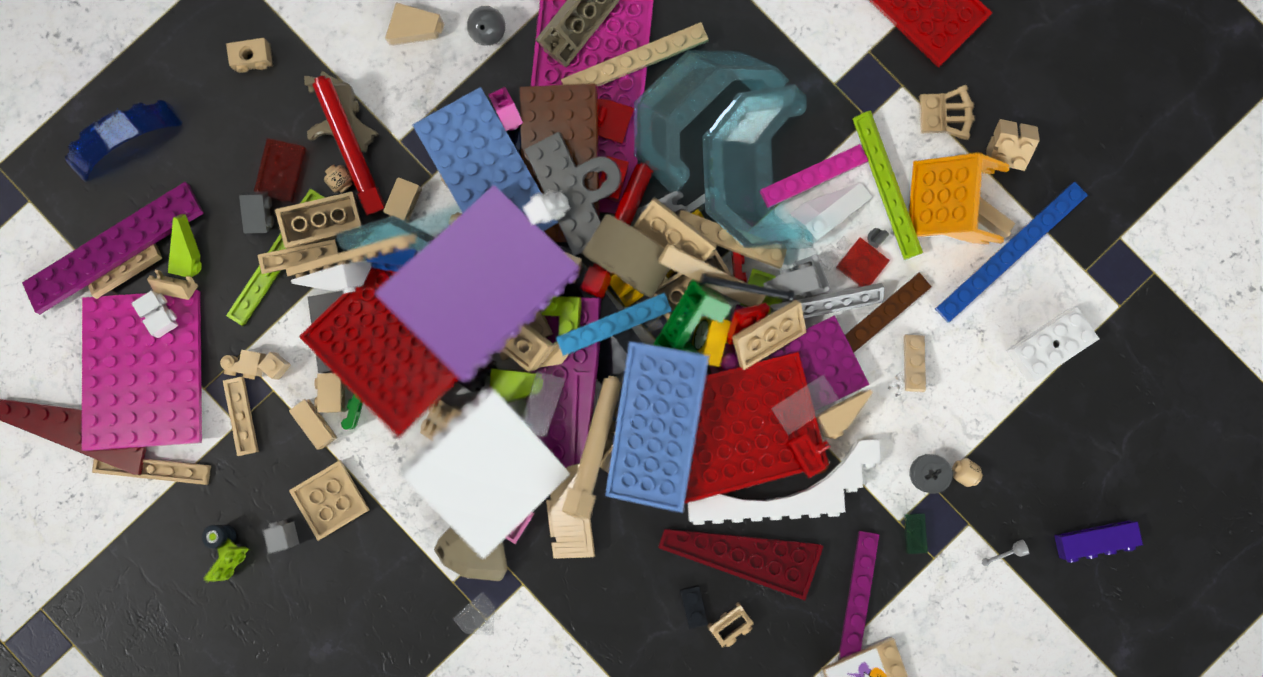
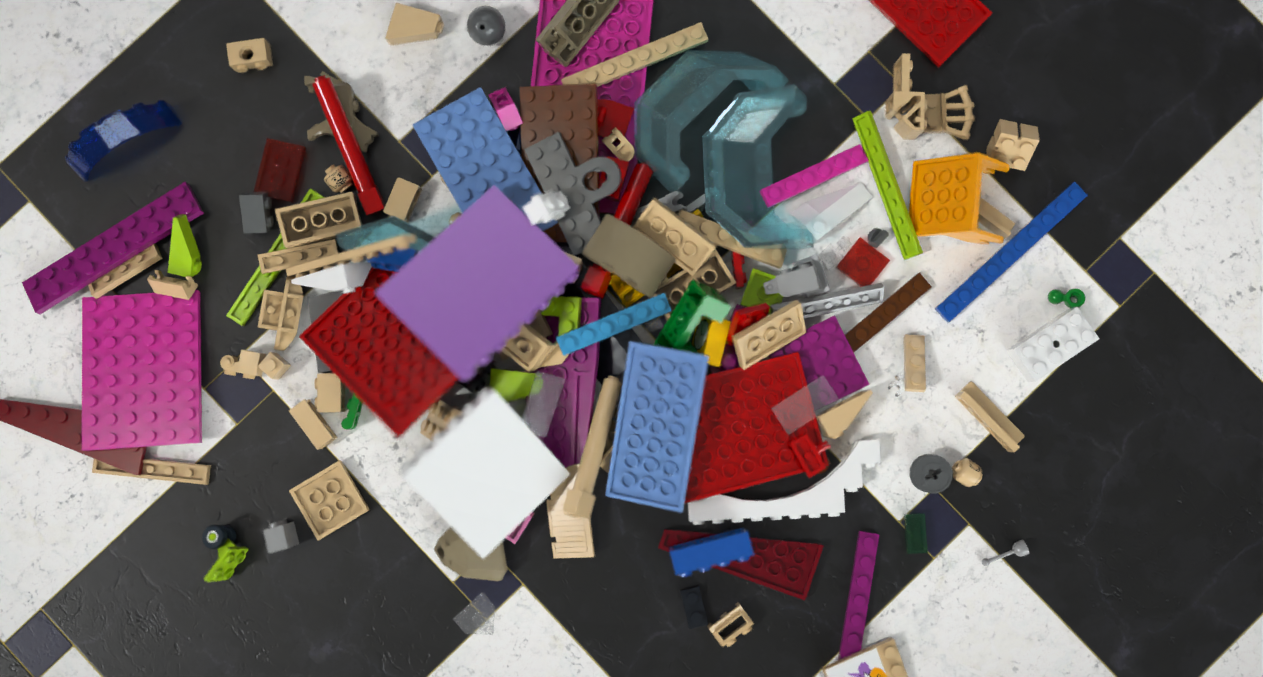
white piece [131,290,179,338] -> none
tan plate [223,377,259,456] -> none
tan tile [658,244,766,307] -> none
black bar [700,273,794,302] -> none
dark purple brick [1054,520,1143,562] -> none
none -> tan plate [258,276,303,351]
none -> tan plate [602,127,635,161]
none -> blue brick [669,527,754,577]
none -> tan piece [885,53,928,140]
none -> tan panel [954,381,1025,453]
none -> green plate [1048,289,1086,308]

